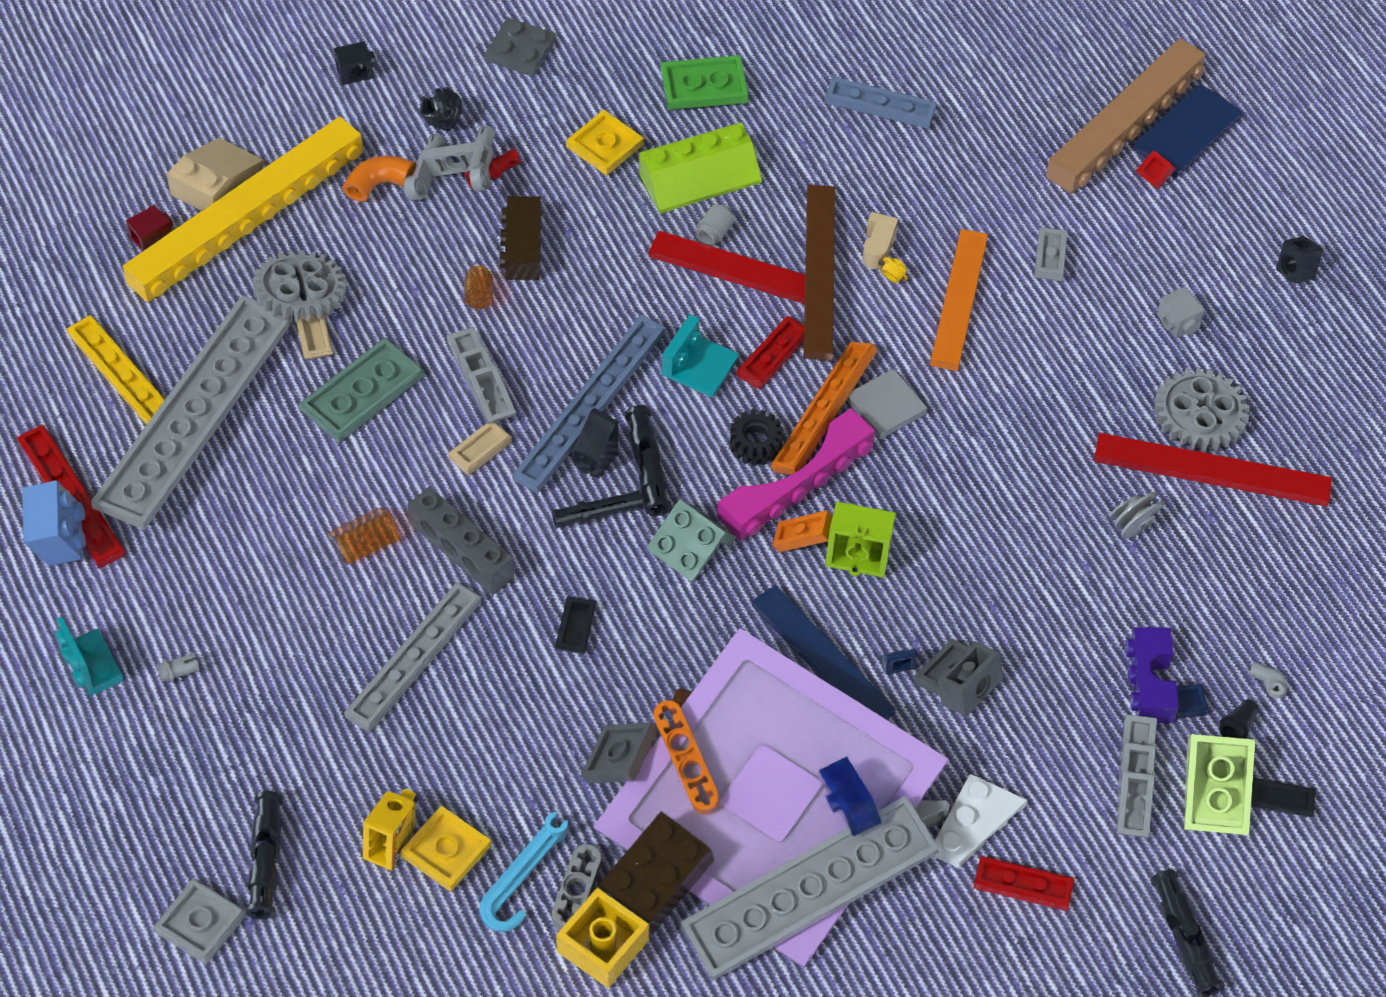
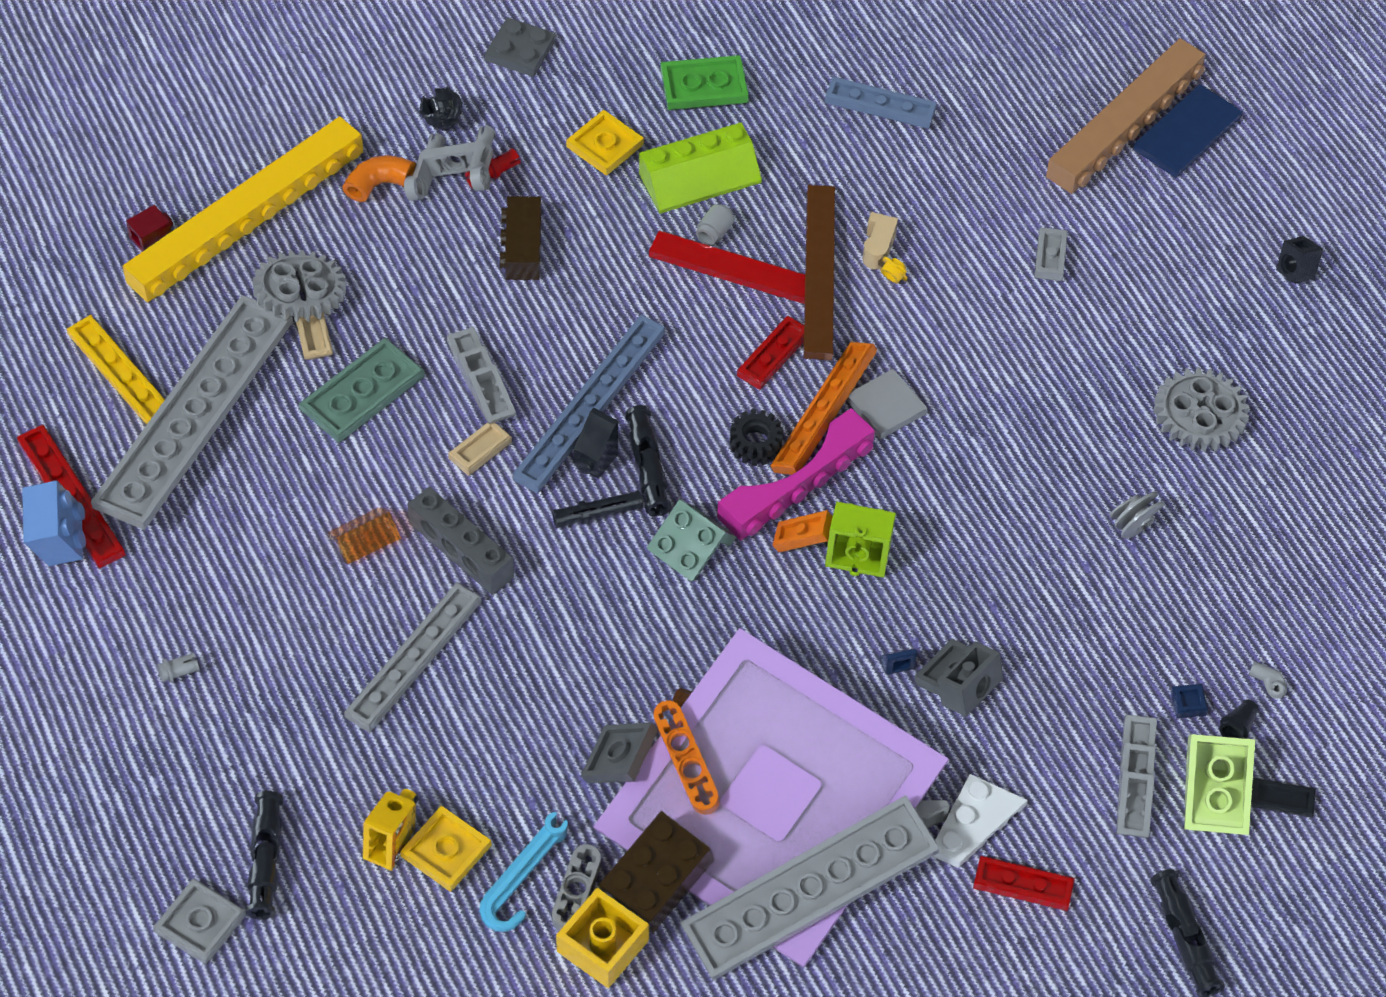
teal bracket [54,616,124,697] -> none
tan slope [167,138,265,211] -> none
black brick [333,41,377,86] -> none
clear orange brick [464,266,493,309] -> none
black tile [555,596,597,654] -> none
teal bracket [662,314,739,397] -> none
dark blue tile [752,585,896,720] -> none
clear blue brick [818,756,882,837] -> none
orange tile [930,229,988,371] -> none
red tile [1093,433,1332,507] -> none
dark purple arch [1125,627,1179,723] -> none
red plate [1136,150,1176,190] -> none
light grey brick [1157,287,1204,338] -> none

